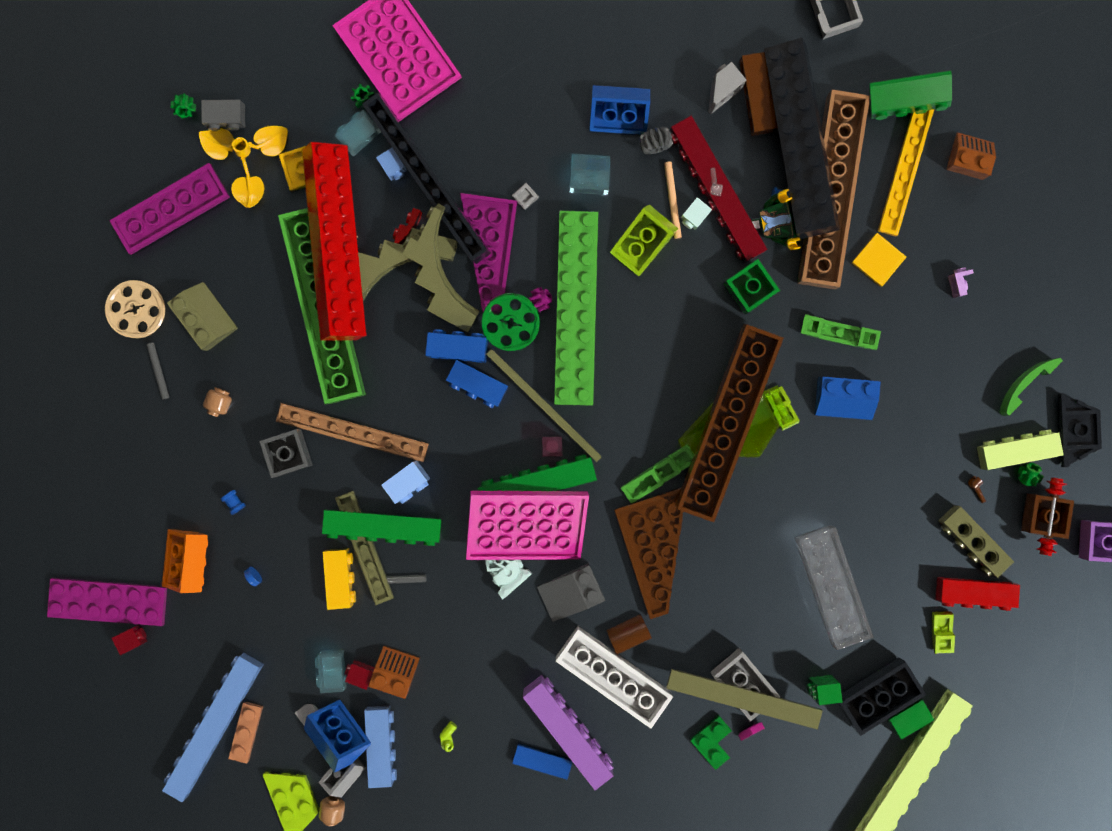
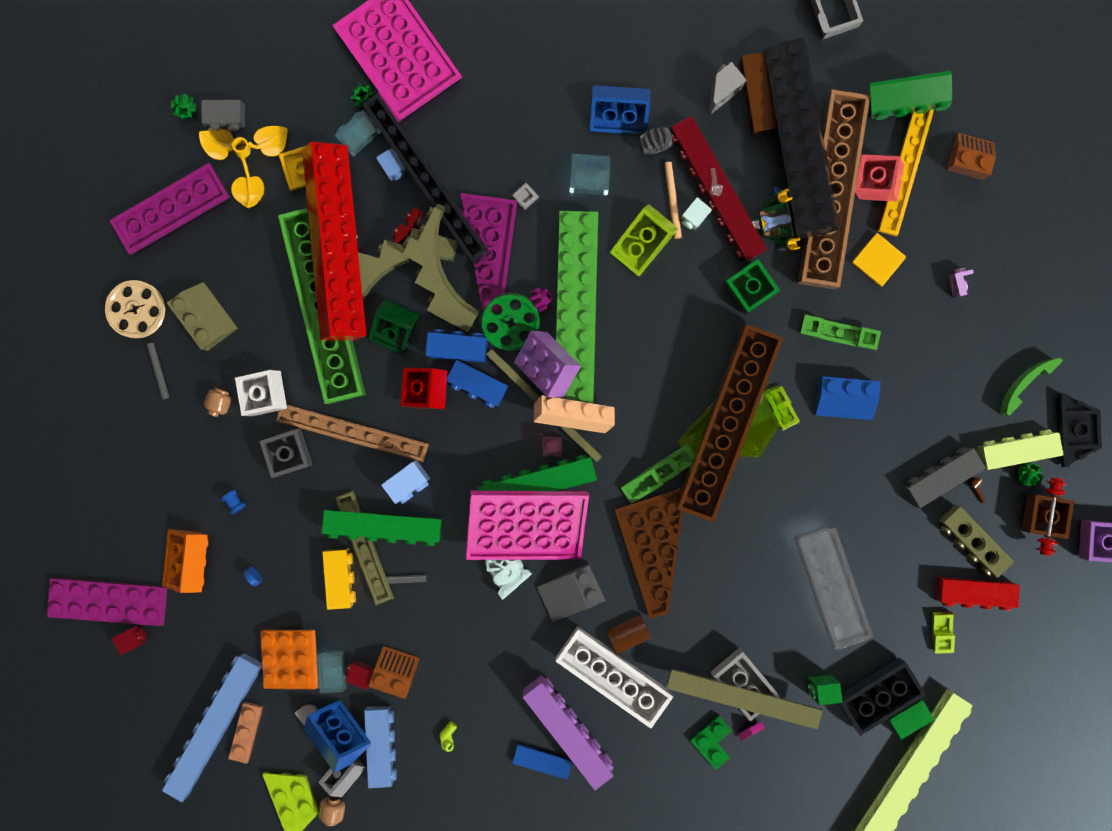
none -> white brick [235,370,287,416]
none -> orange plate [260,630,318,689]
none -> dark green slope [368,300,420,355]
none -> red brick [400,368,448,409]
none -> medium lavender brick [514,331,581,397]
none -> light nougat brick [534,395,615,433]
none -> coral brick [855,155,904,202]
none -> dark grey brick [903,447,986,508]

